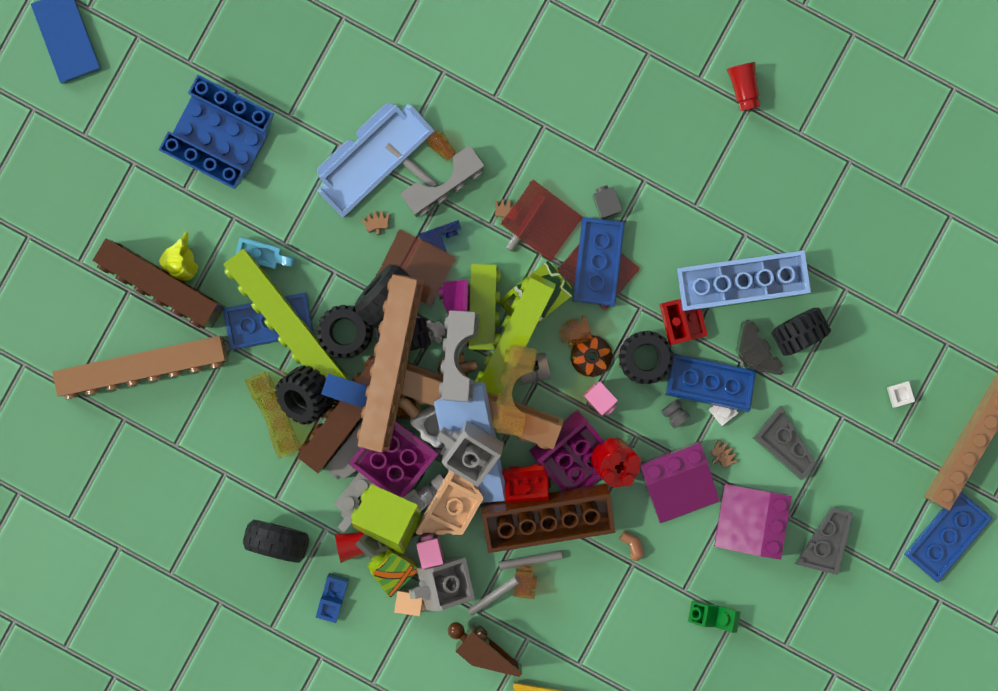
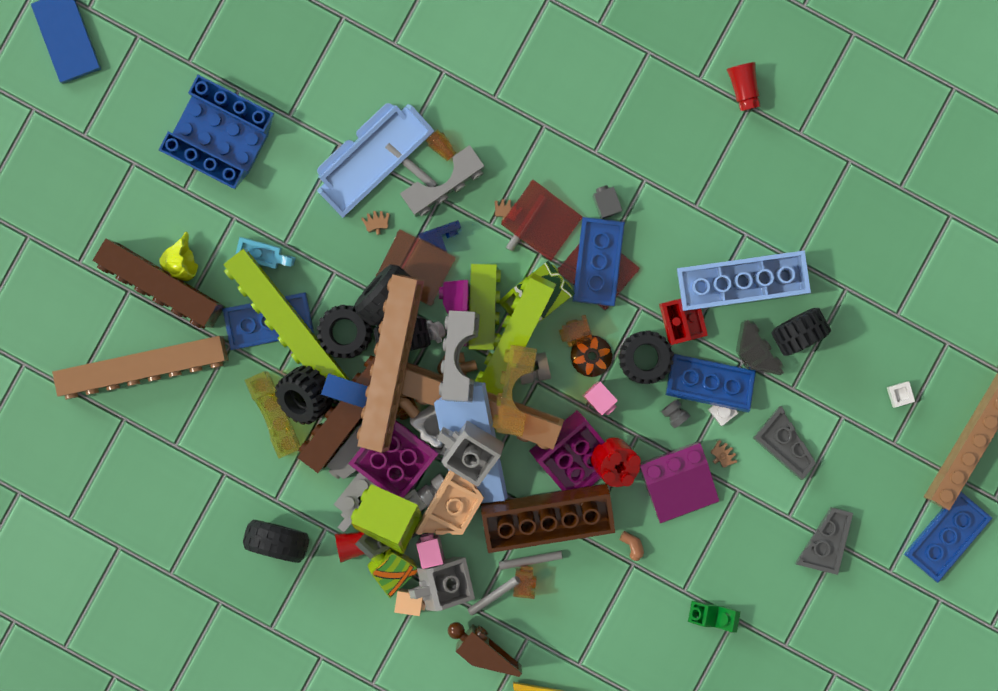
blue slope [316,573,349,623] -> none
red bracket [502,464,551,504] -> none
magenta slope [714,484,792,560] -> none

